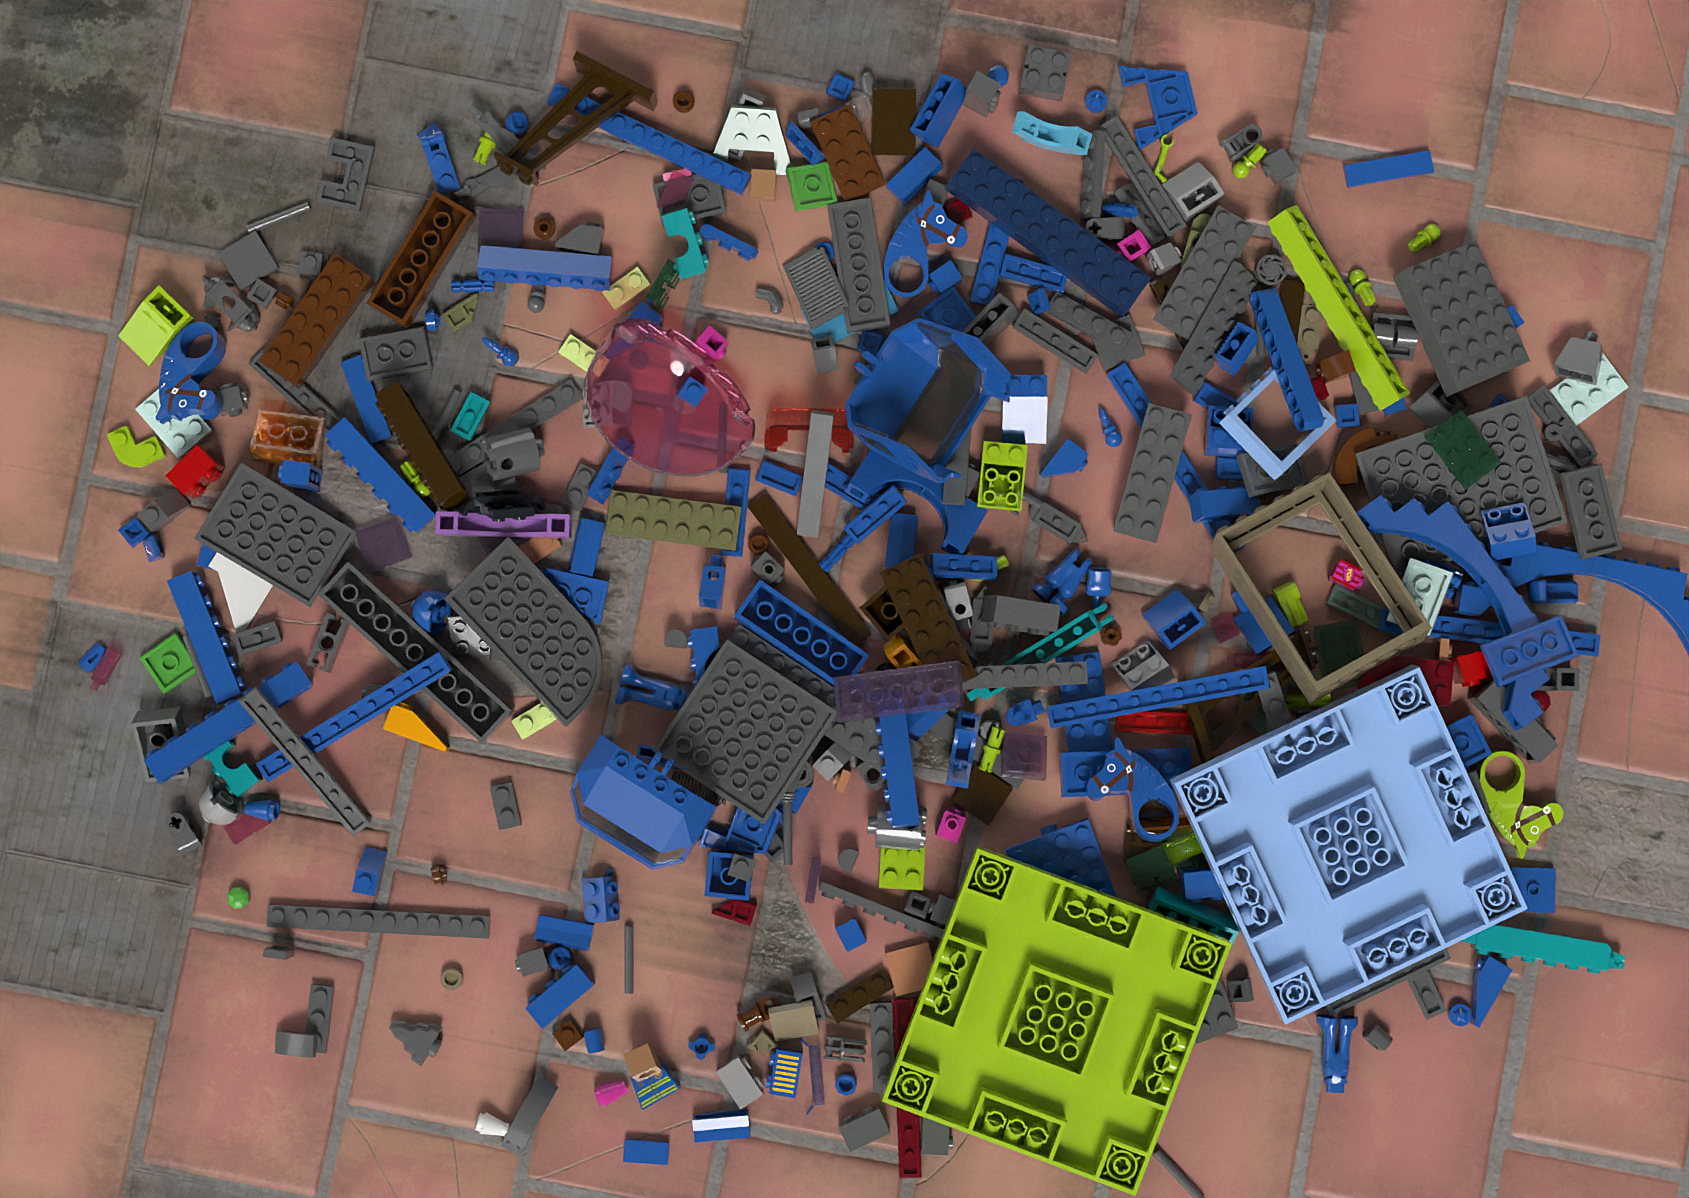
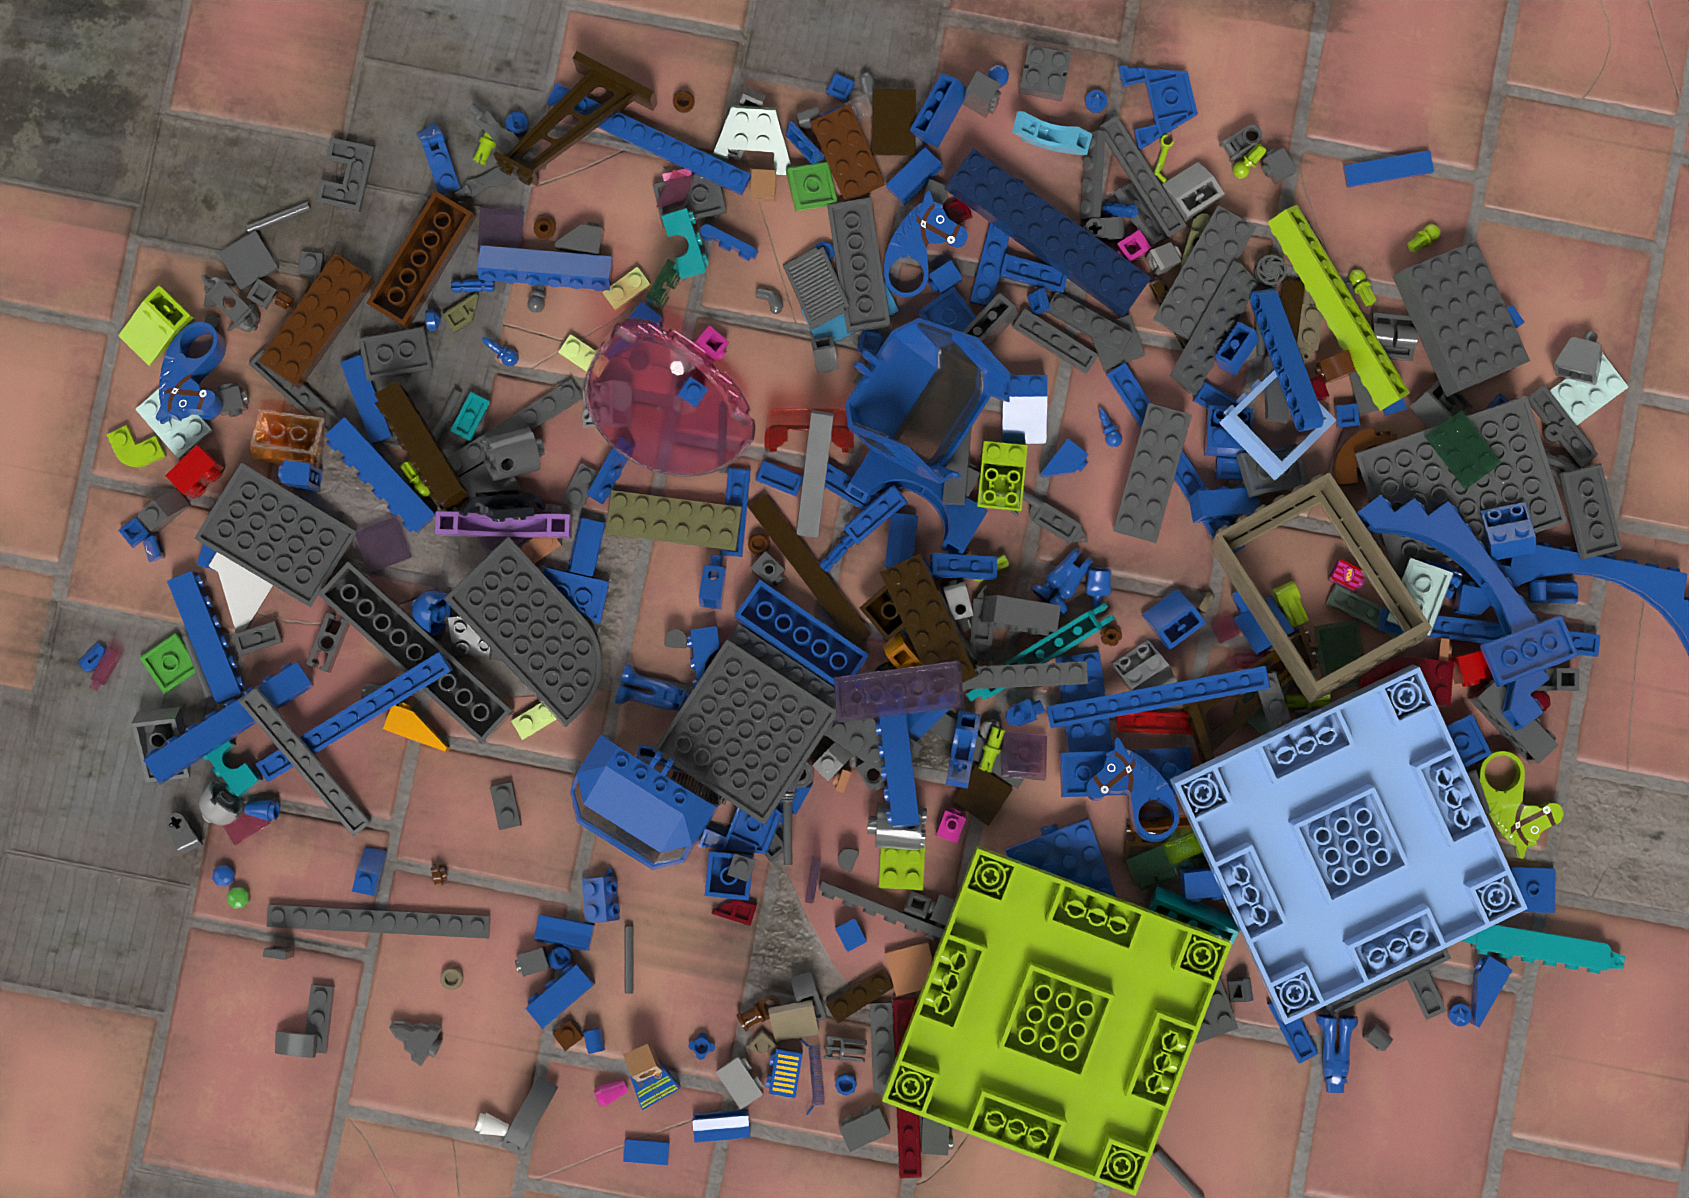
none -> blue tile [212,865,236,887]
none -> dark grey tile [1264,356,1289,423]
none -> blue tile [1267,1001,1319,1064]

